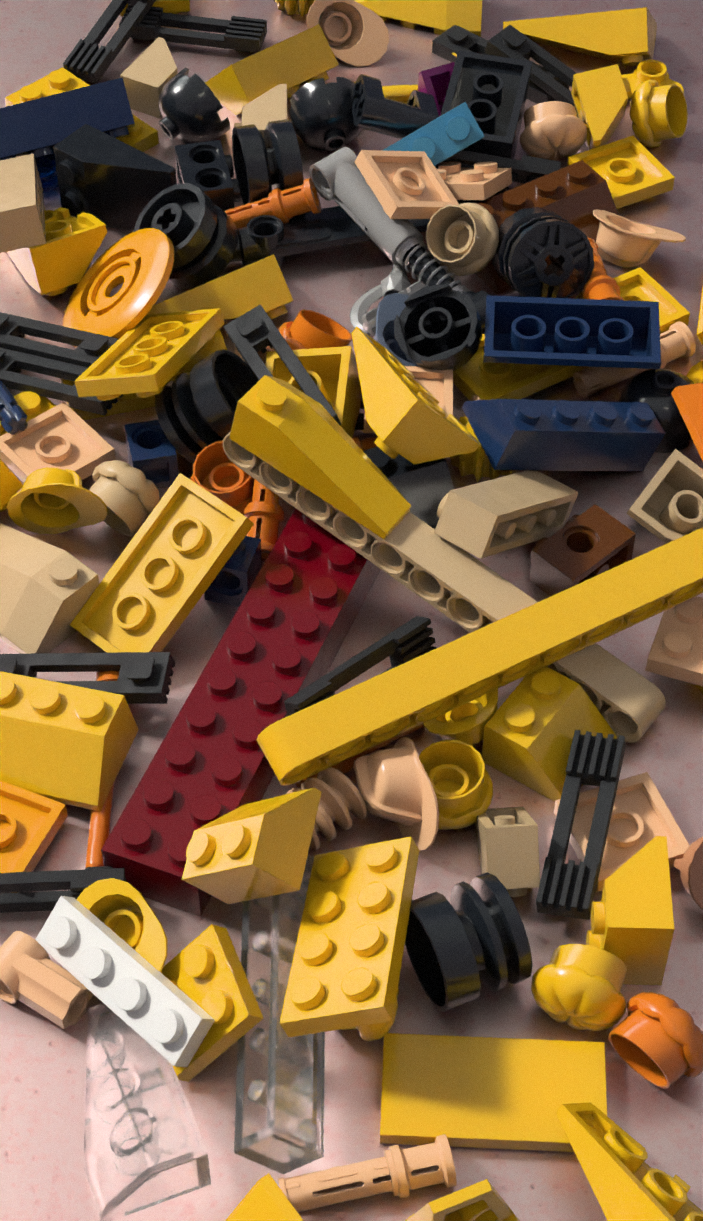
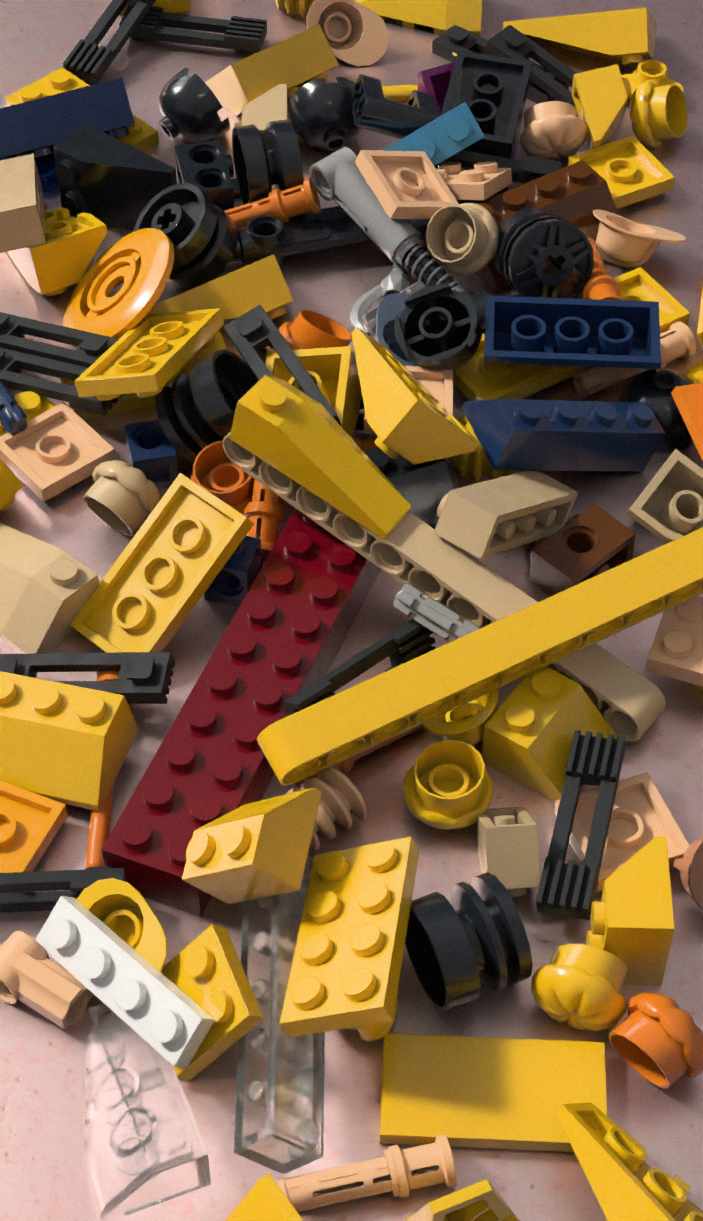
yellow piece [7,467,108,534] -> none
tan slope [120,37,178,119] -> none
light nougat piece [354,737,439,850] -> none
none -> light grey axle [393,584,480,641]

